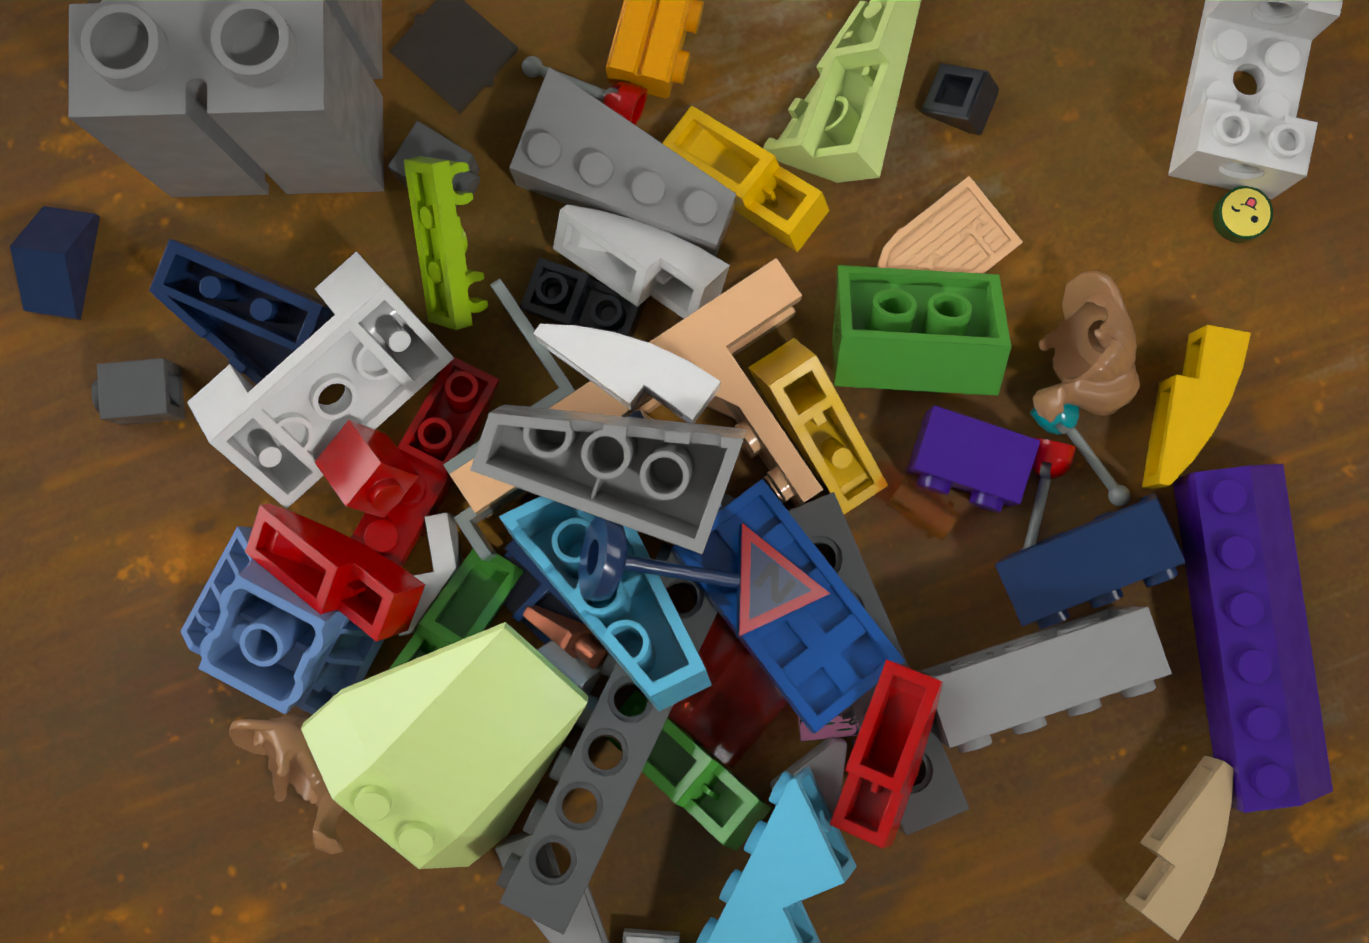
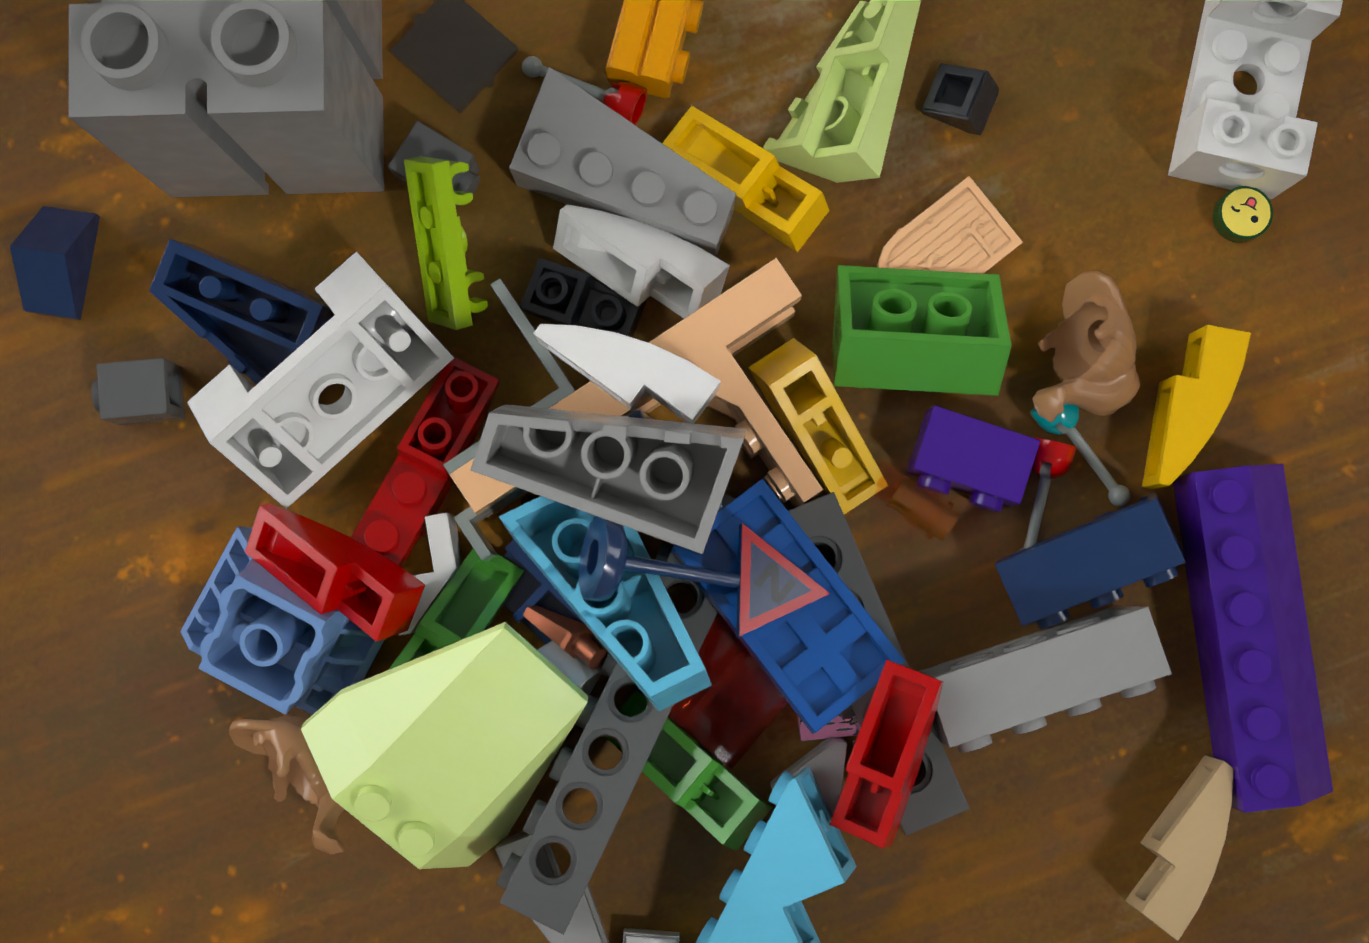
red brick [314,420,419,518] -> none

